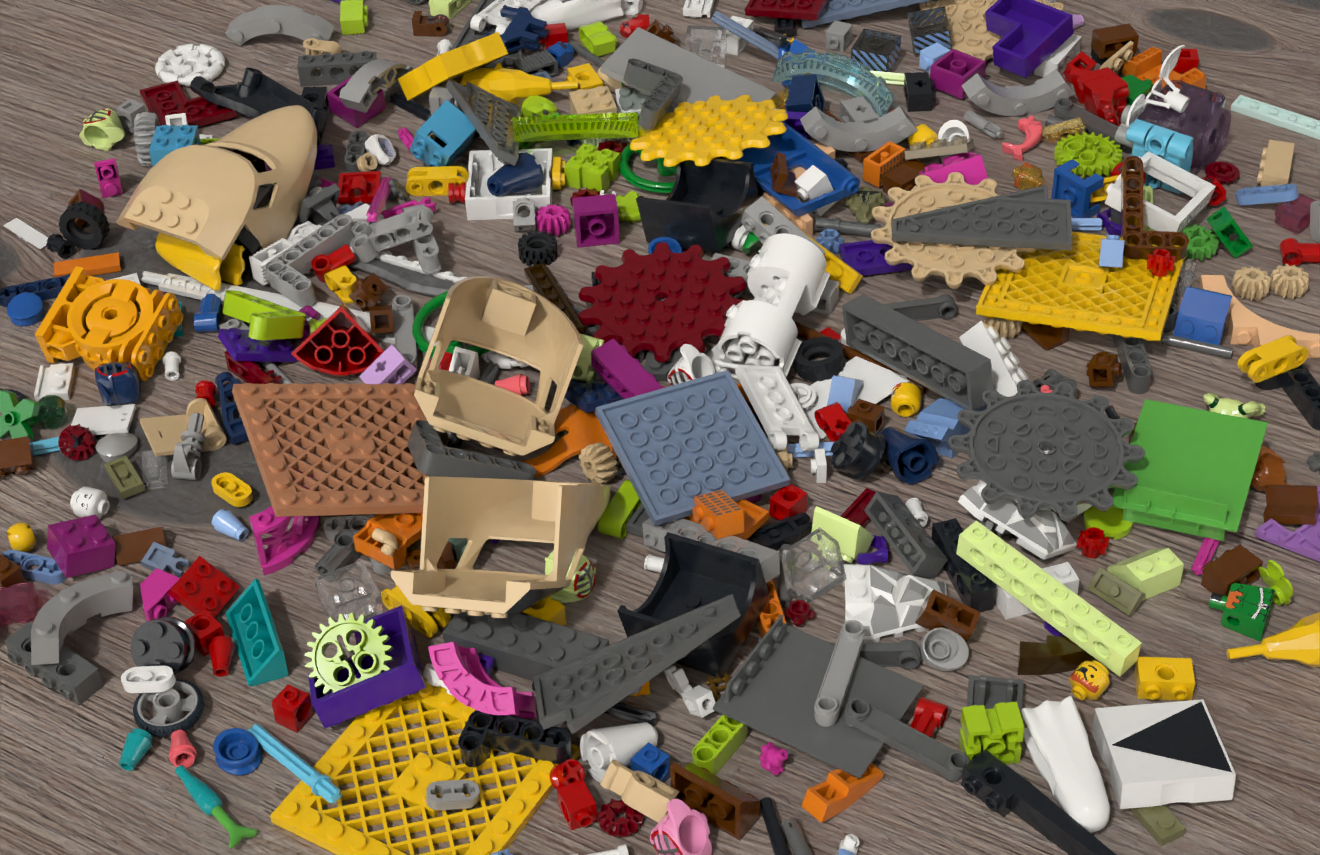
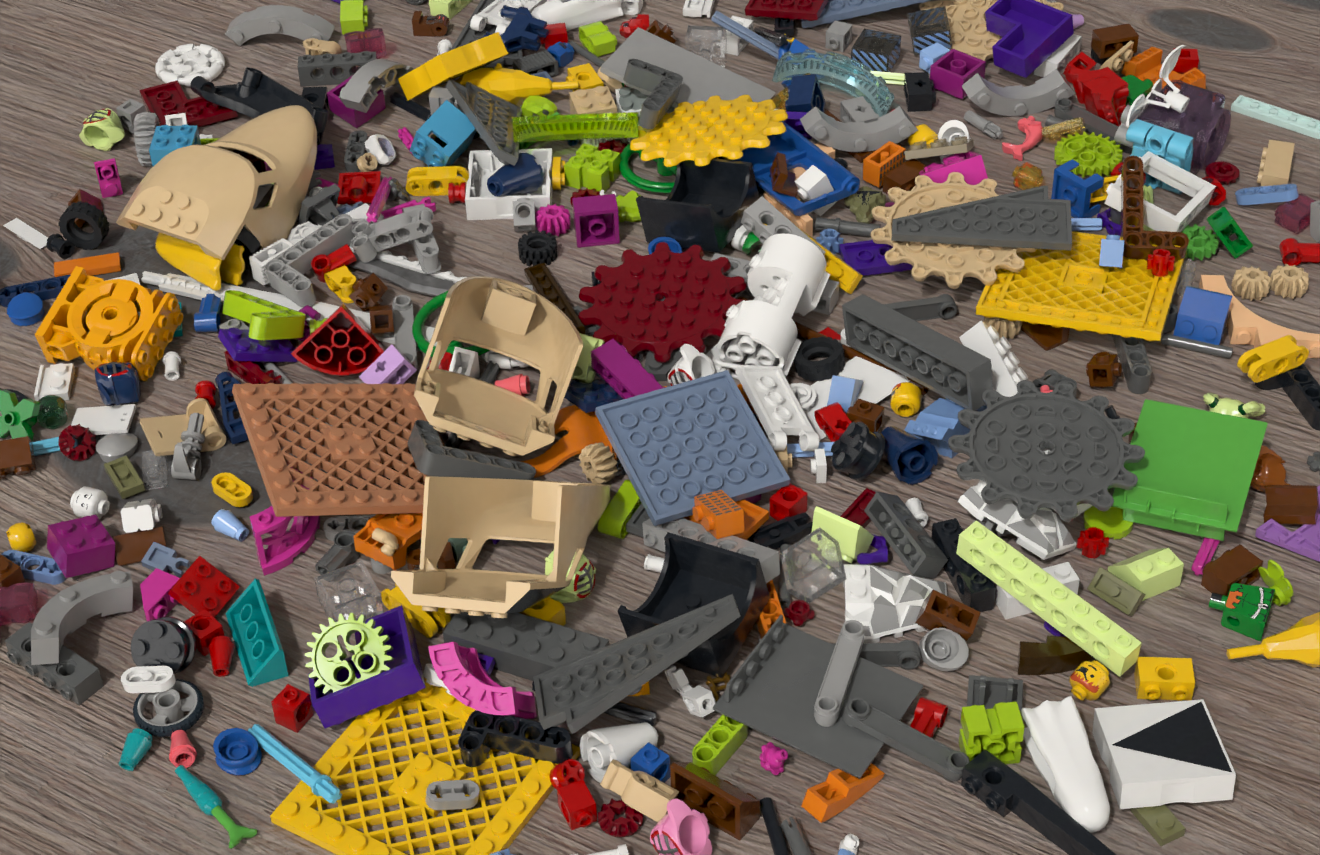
none -> white brick [121,498,162,533]
none -> clear pink brick [344,28,387,59]

